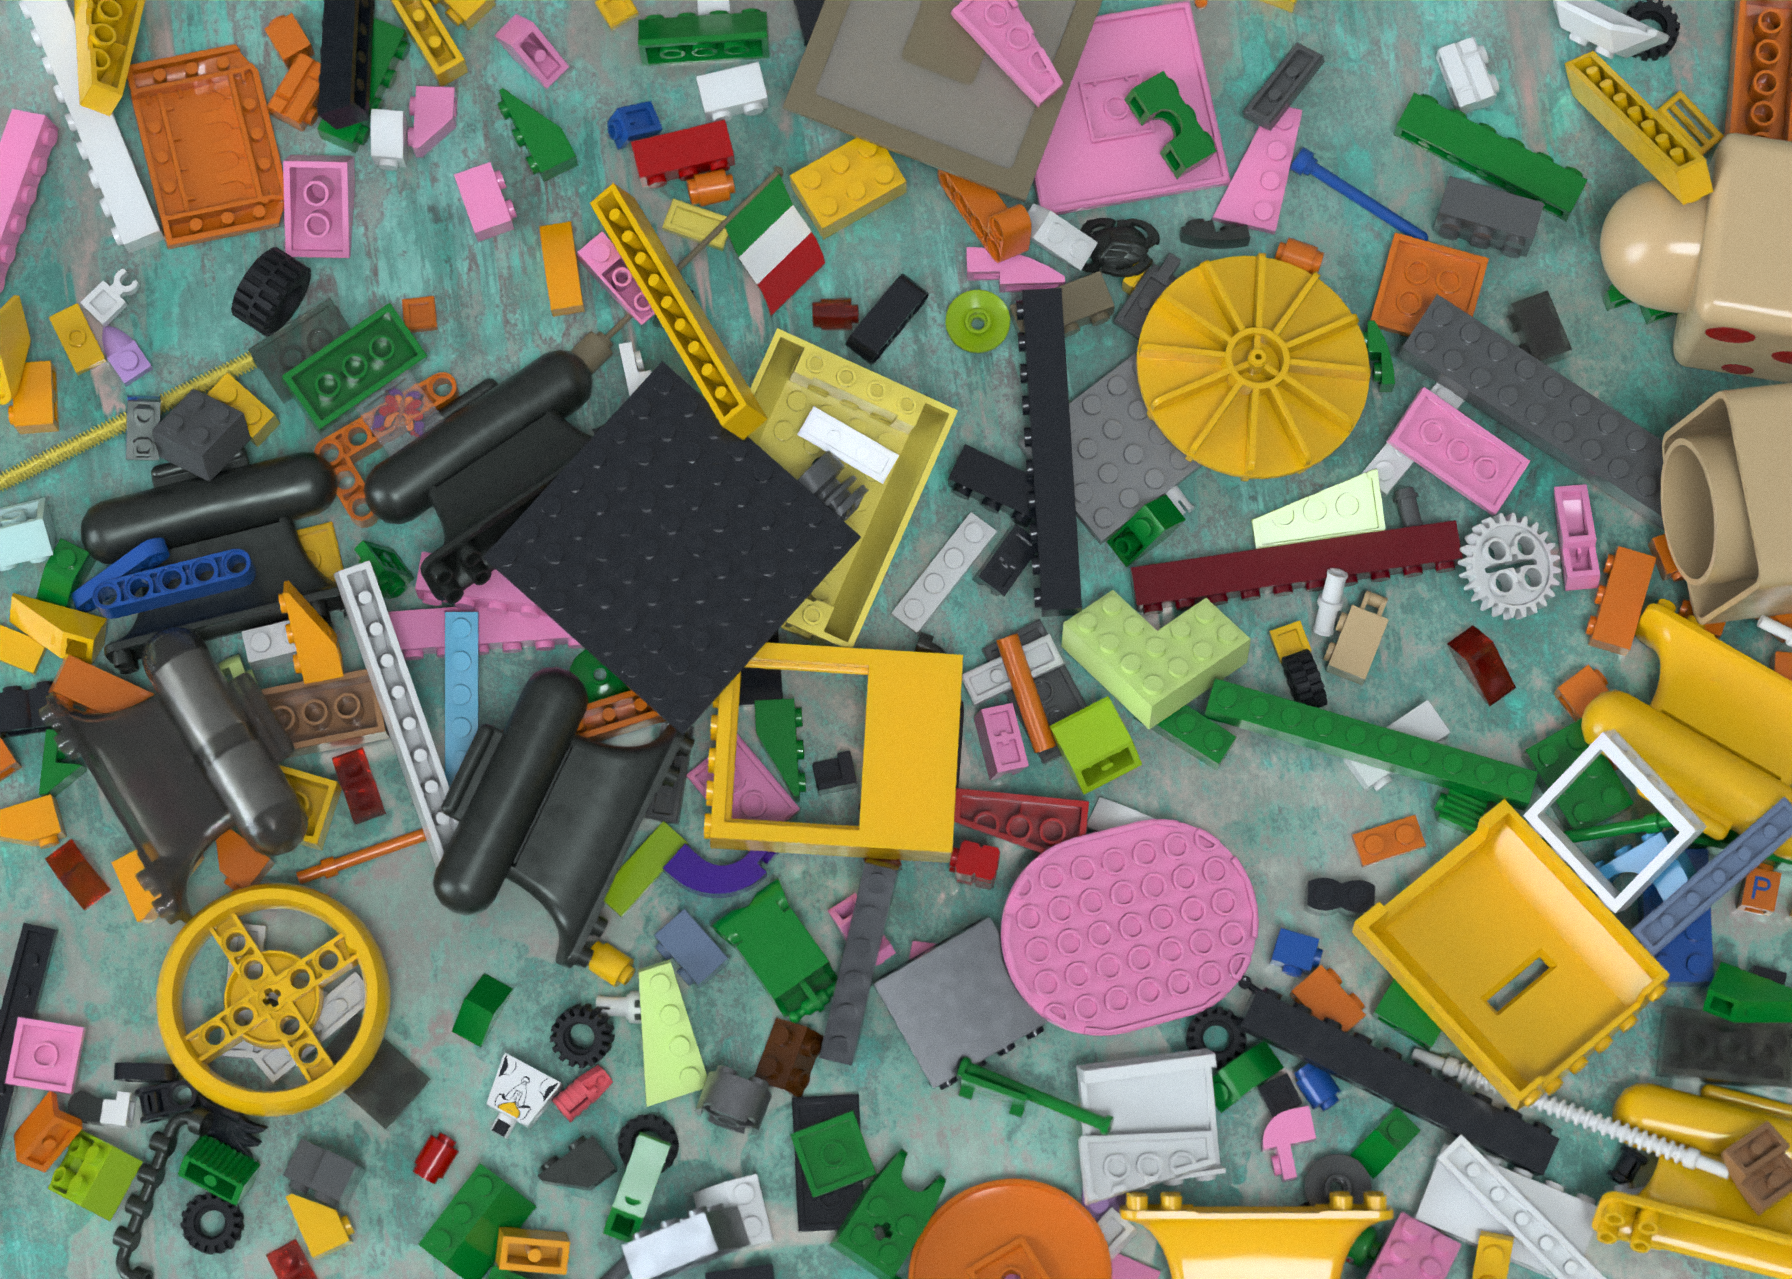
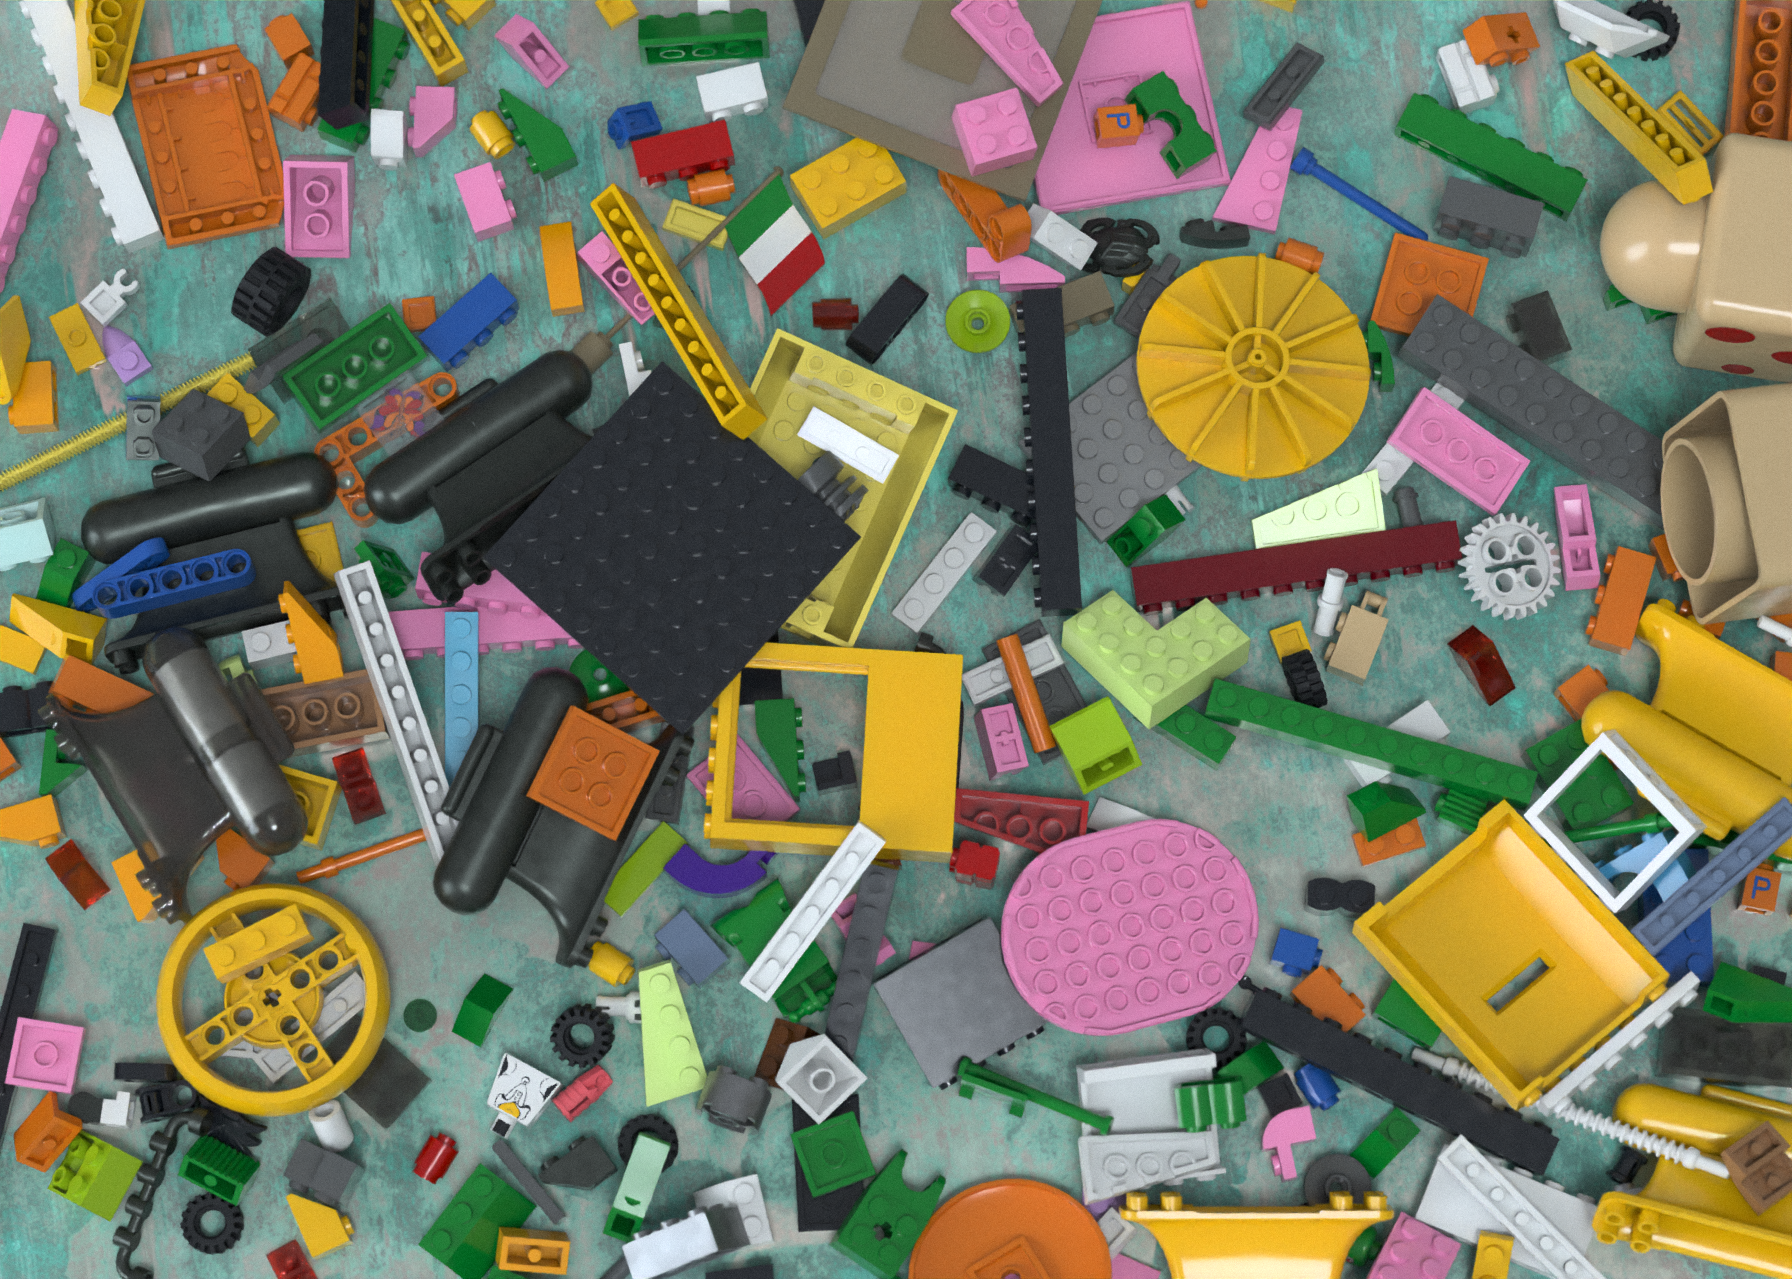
none -> yellow brick [203,904,315,984]
none -> dark grey slope [244,333,323,393]
none -> white brick [308,1099,354,1153]
none -> clear green piece [403,999,437,1033]
none -> blue brick [418,273,520,372]
none -> yellow brick [469,110,515,159]
none -> dark grey tile [492,1139,567,1226]
none -> orange plate [526,705,660,841]
none -> white plate [740,820,886,1003]
none -> white slope [775,1034,868,1124]
none -> bright pink brick [951,88,1038,177]
none -> orange brick [1093,104,1144,149]
none -> green brick [1174,1076,1247,1133]
none -> green slope [1347,781,1426,842]
none -> orange brick [1462,12,1540,67]
none -> white plate [1538,971,1700,1117]

